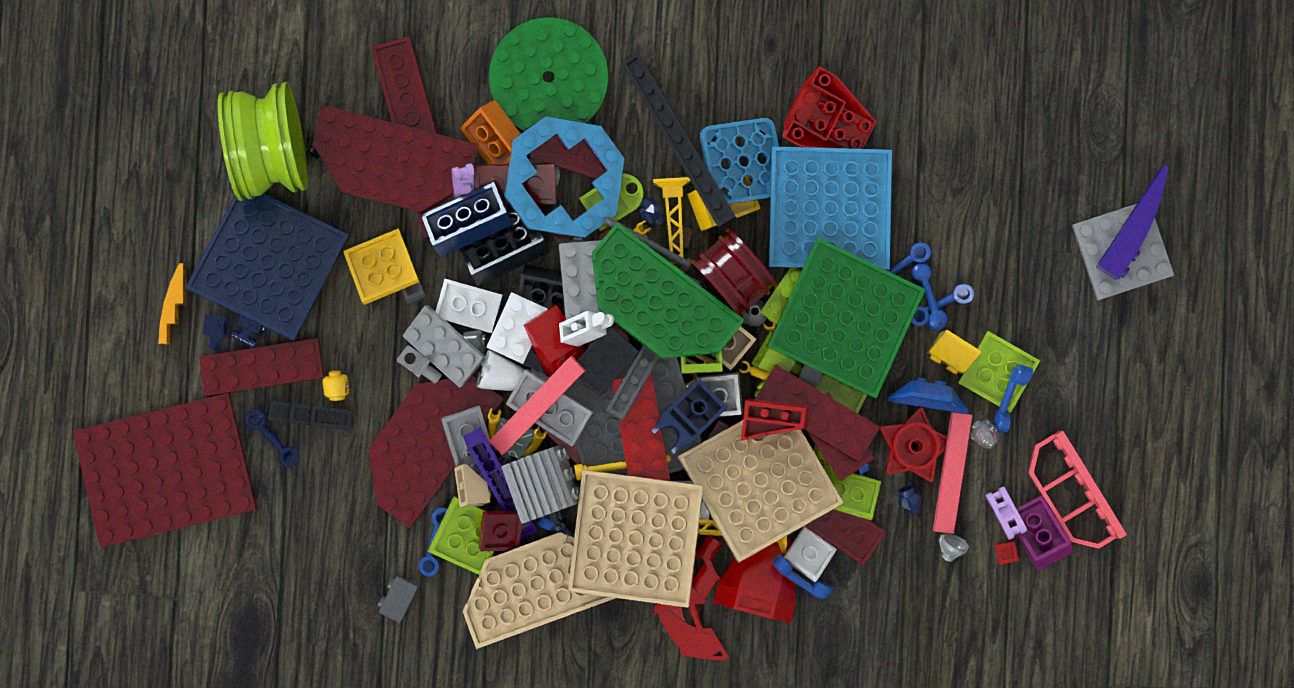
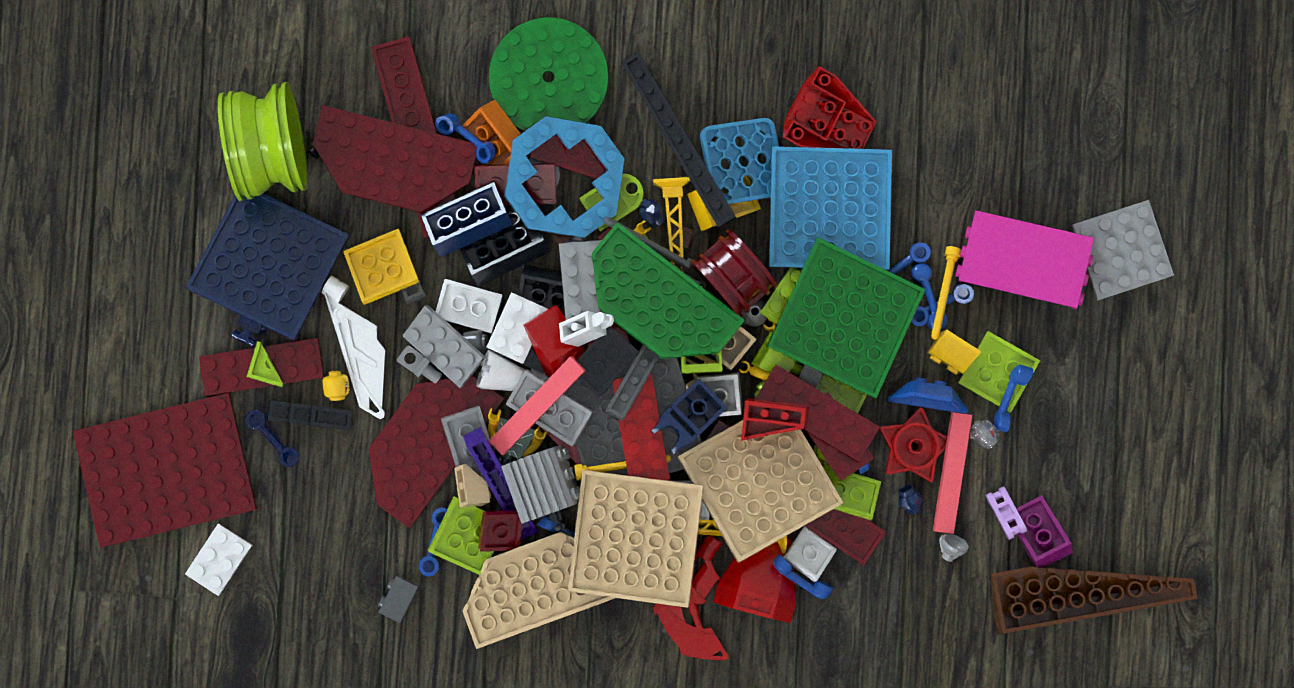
light orange slope [159,263,187,344] -> none
clear blue brick [203,315,229,351] -> none
lavender plate [452,164,475,199] -> none
red tile [994,541,1019,565] -> none
coral plate [1028,431,1127,548] -> none
dark purple slope [1096,165,1168,280] -> none
none -> white plate [185,523,253,596]
none -> lime tile [247,341,284,387]
none -> white wing [321,276,385,419]
none -> blue piece [435,113,496,164]
none -> yellow piece [931,246,962,340]
none -> dark pink panel [956,210,1094,310]
none -> reddish brown wedge [991,567,1198,634]

